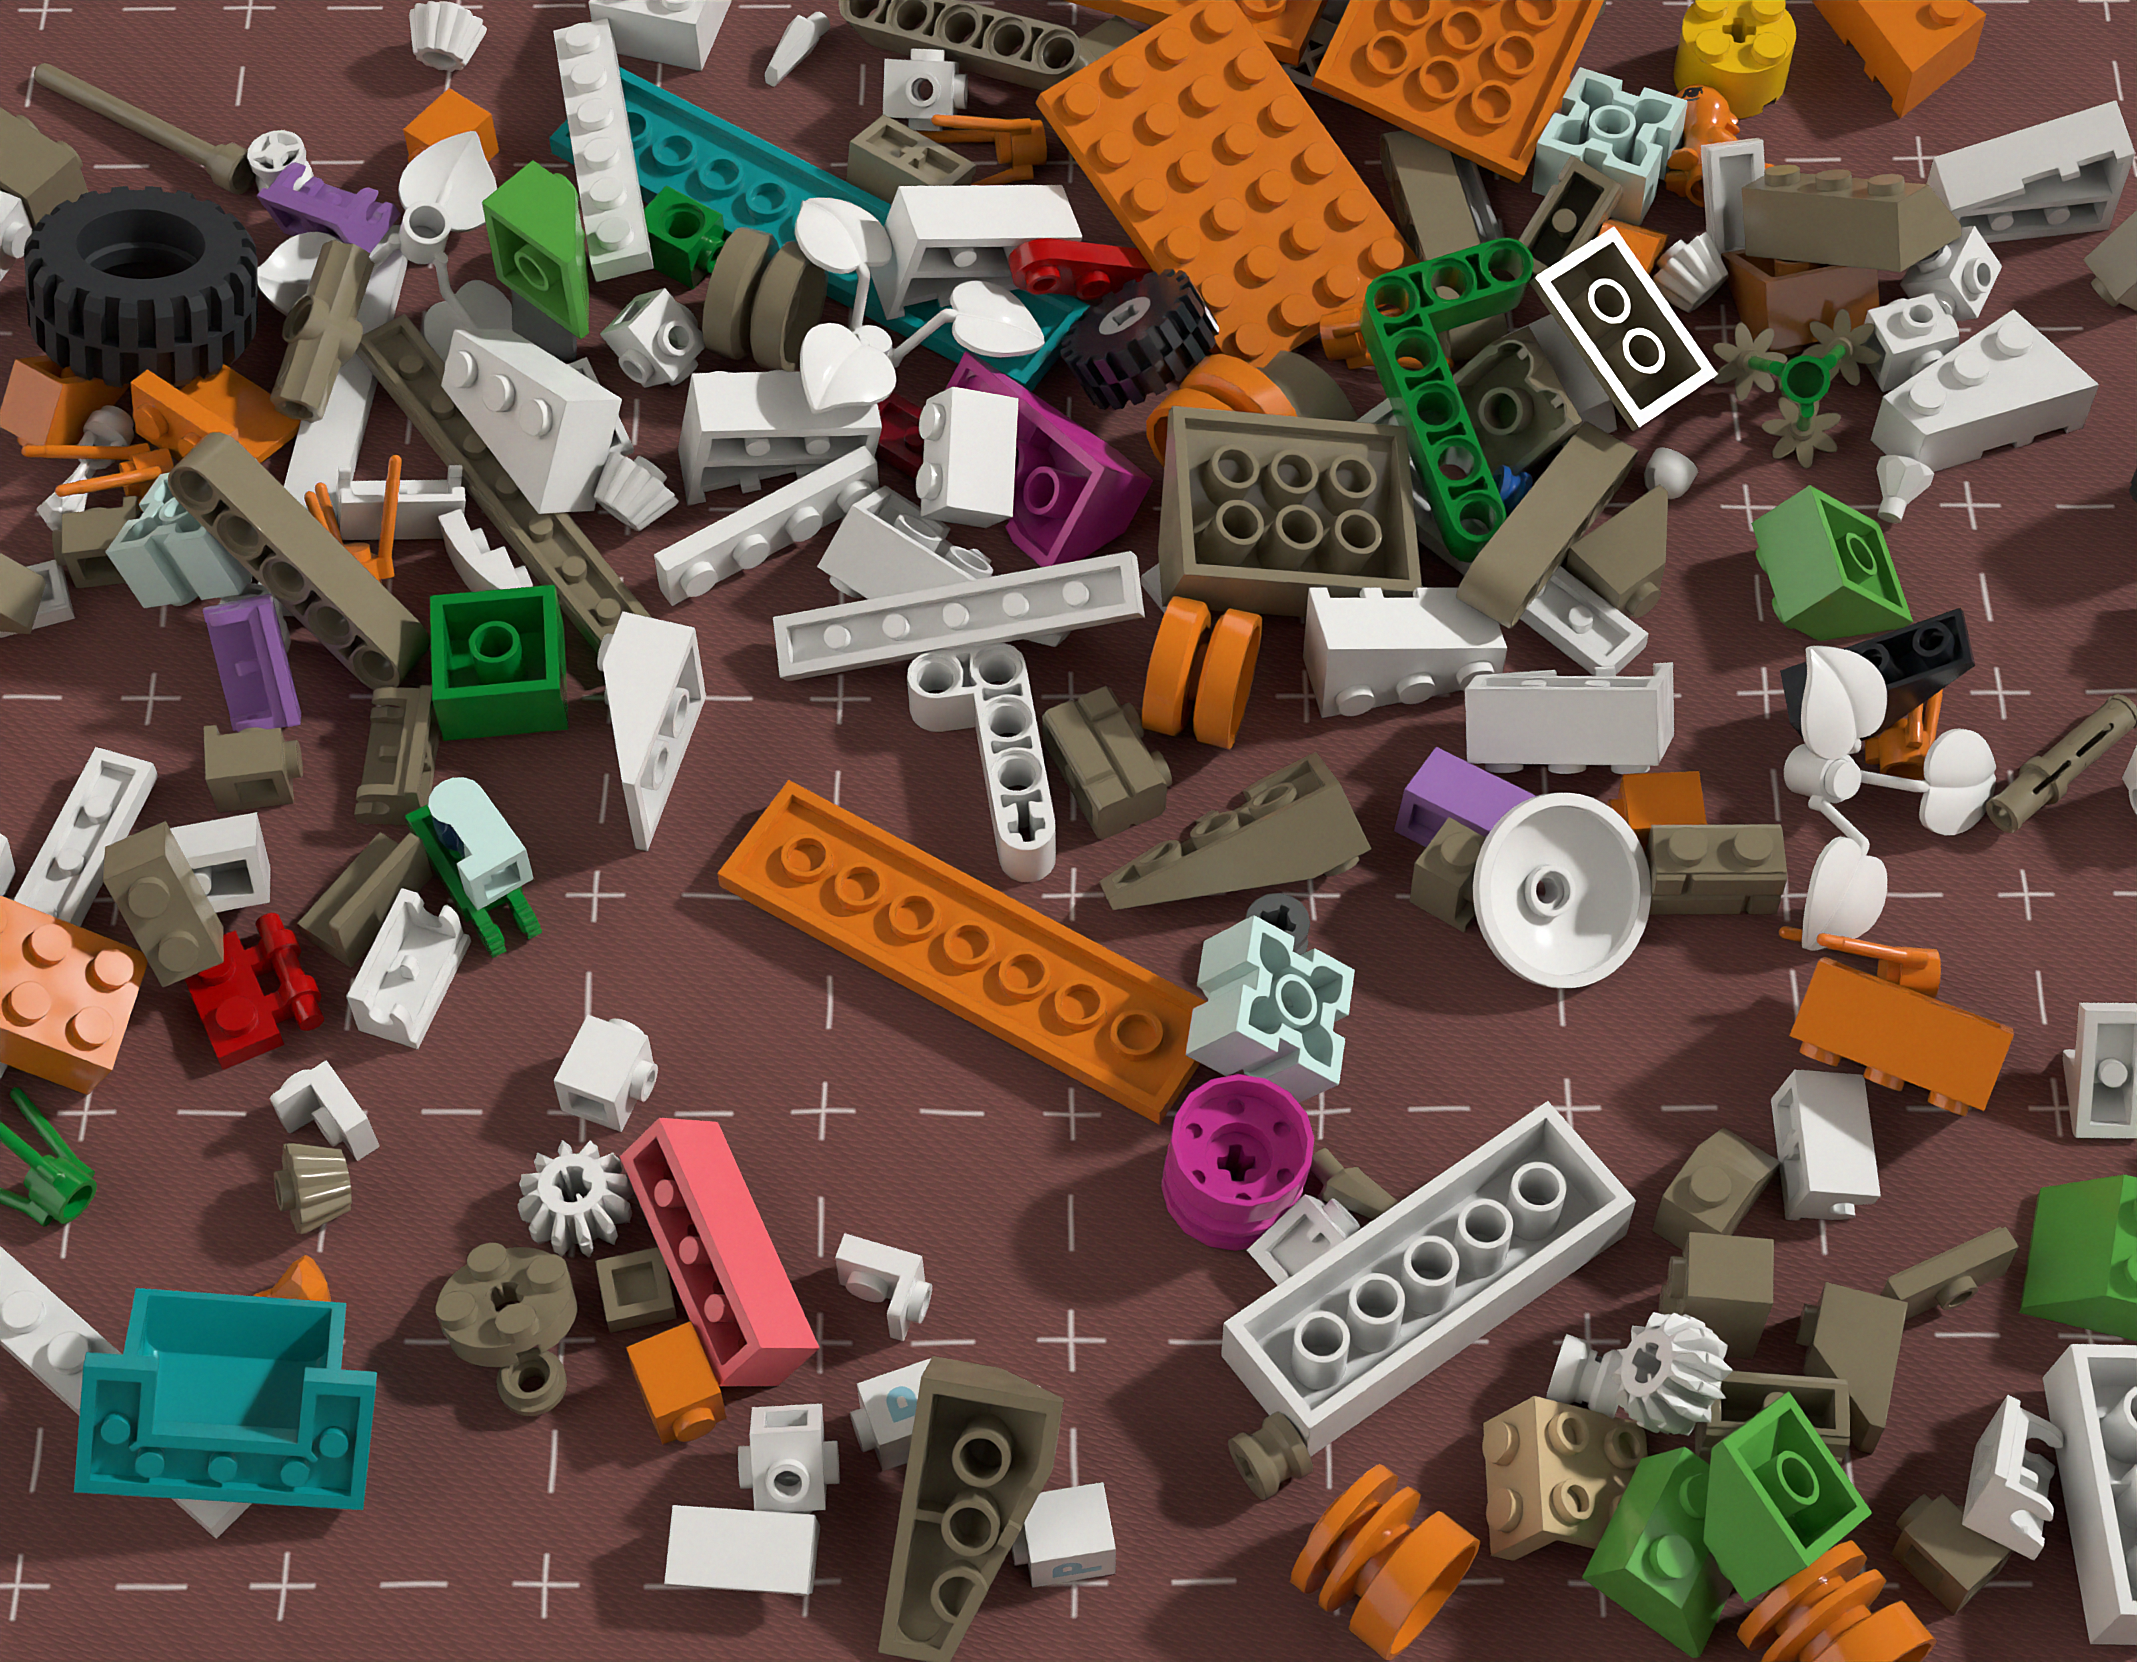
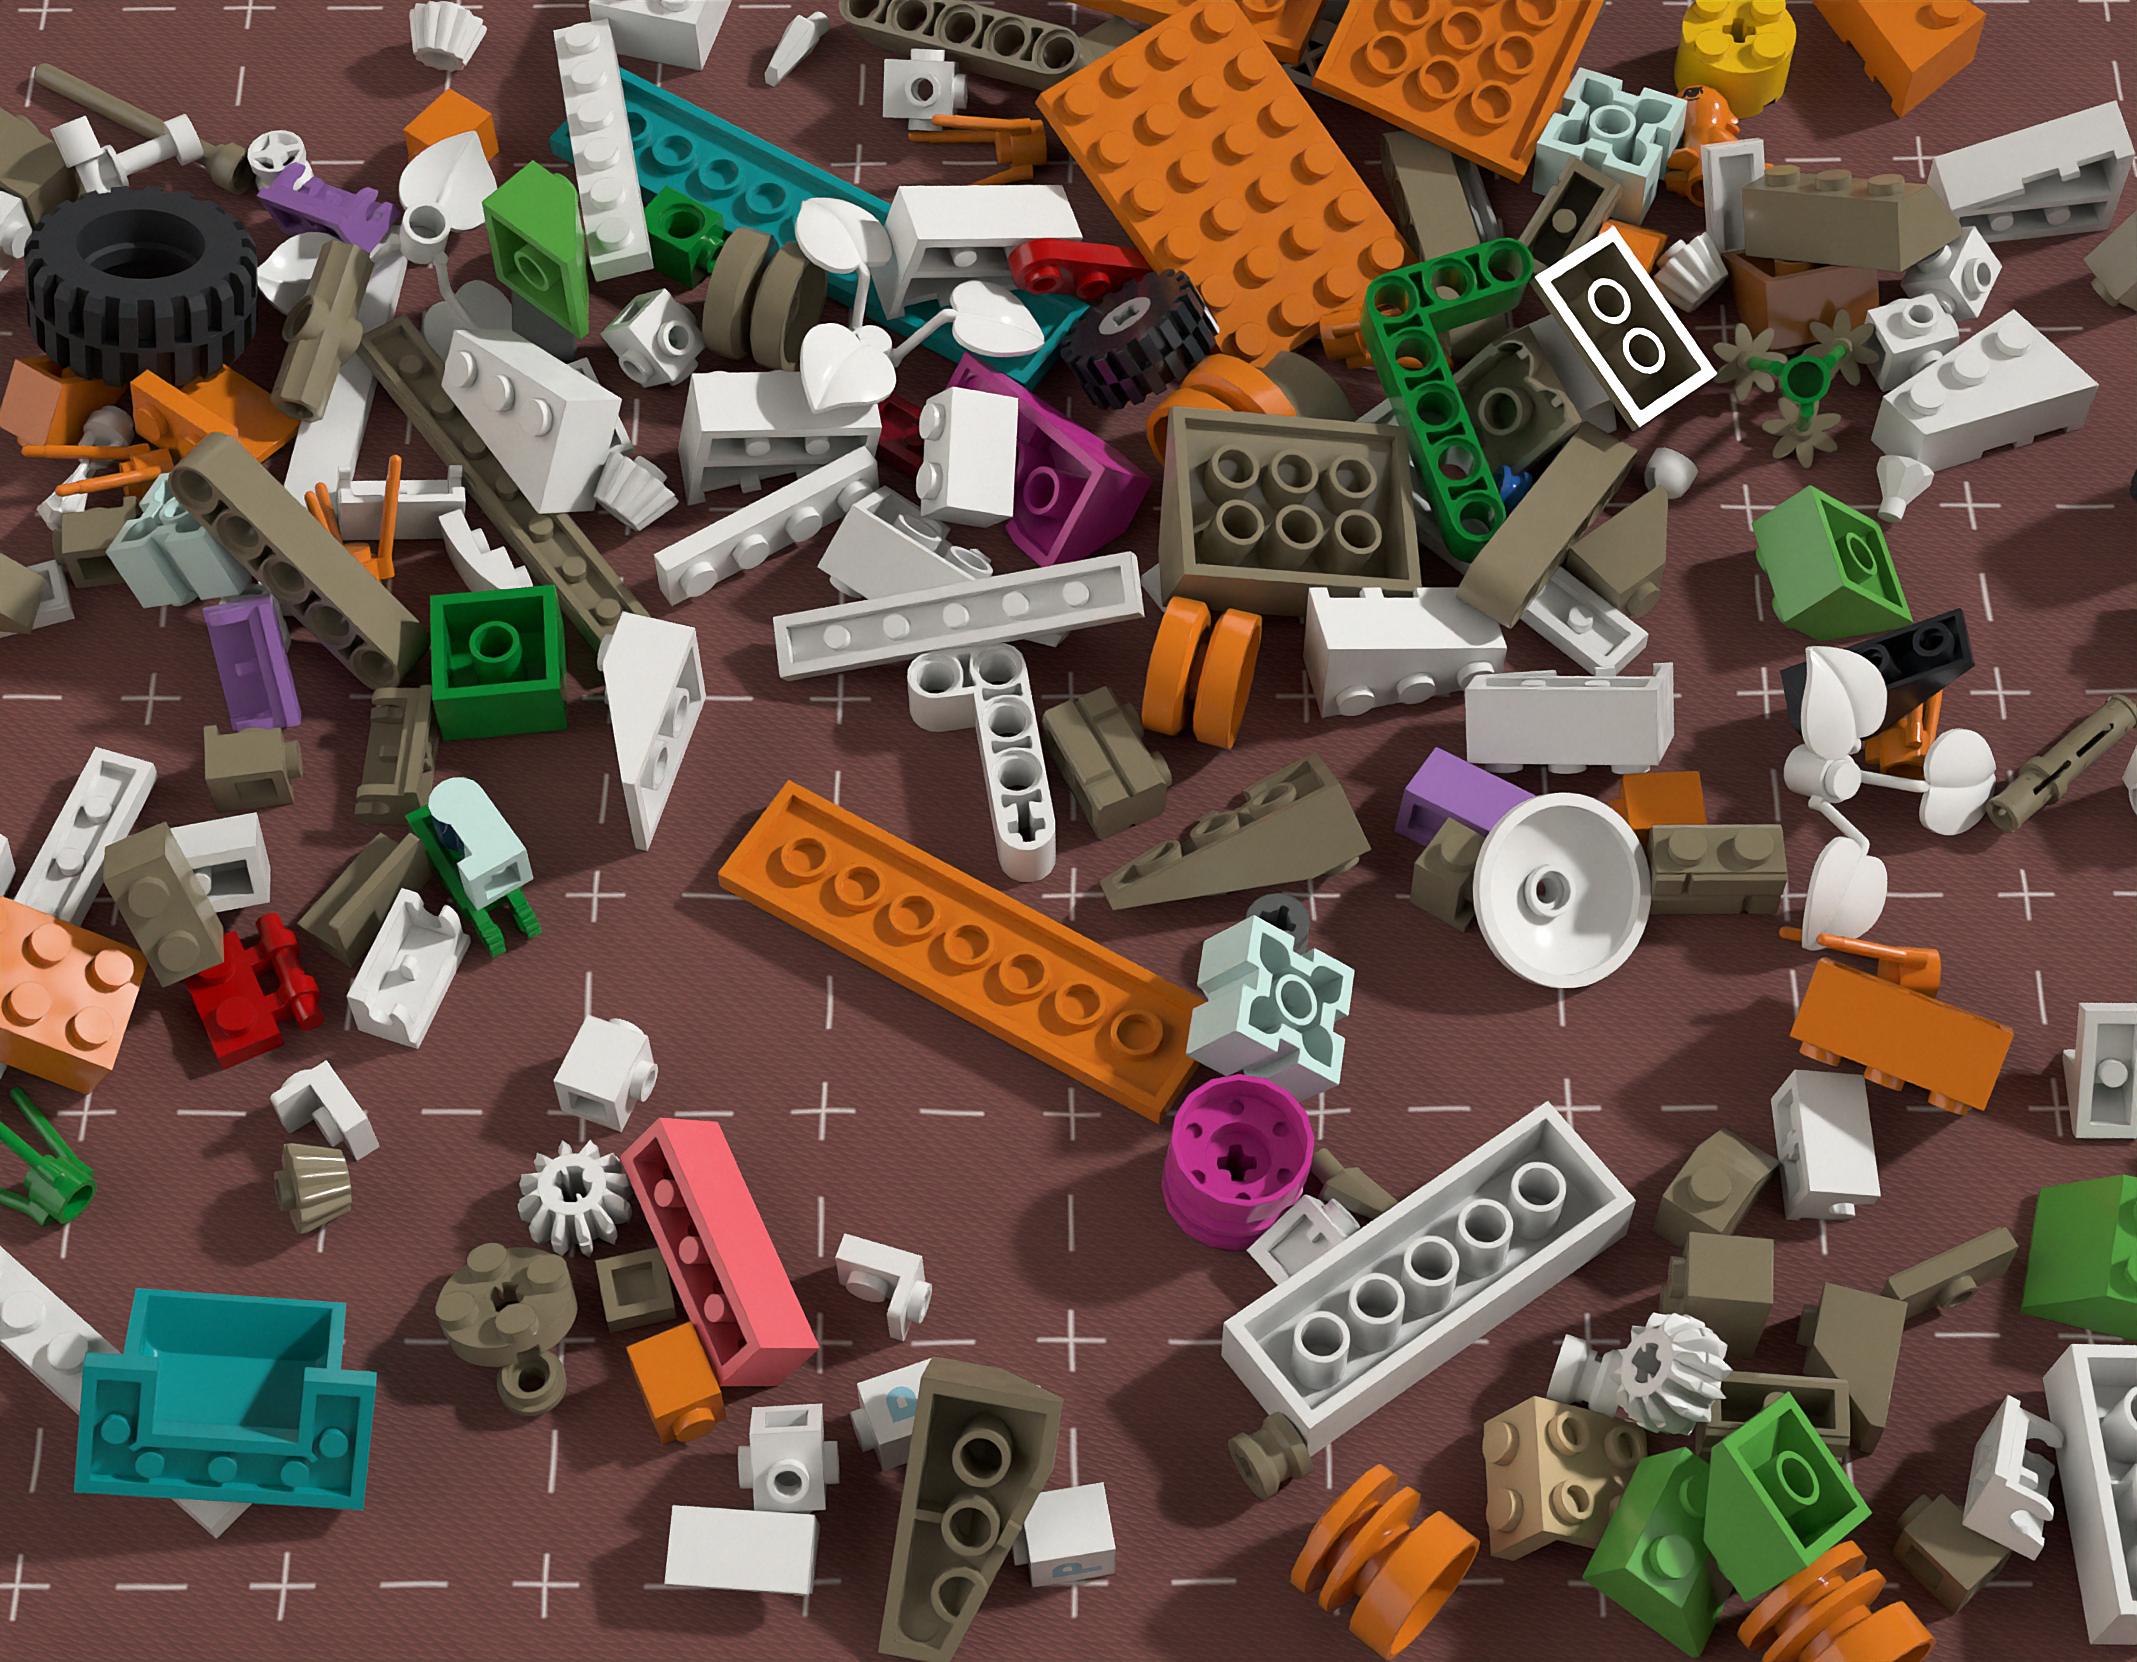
orange rock [253,1255,331,1302] -> none
dark tan hinge [846,114,977,205] -> none
none -> white bar [50,114,204,194]

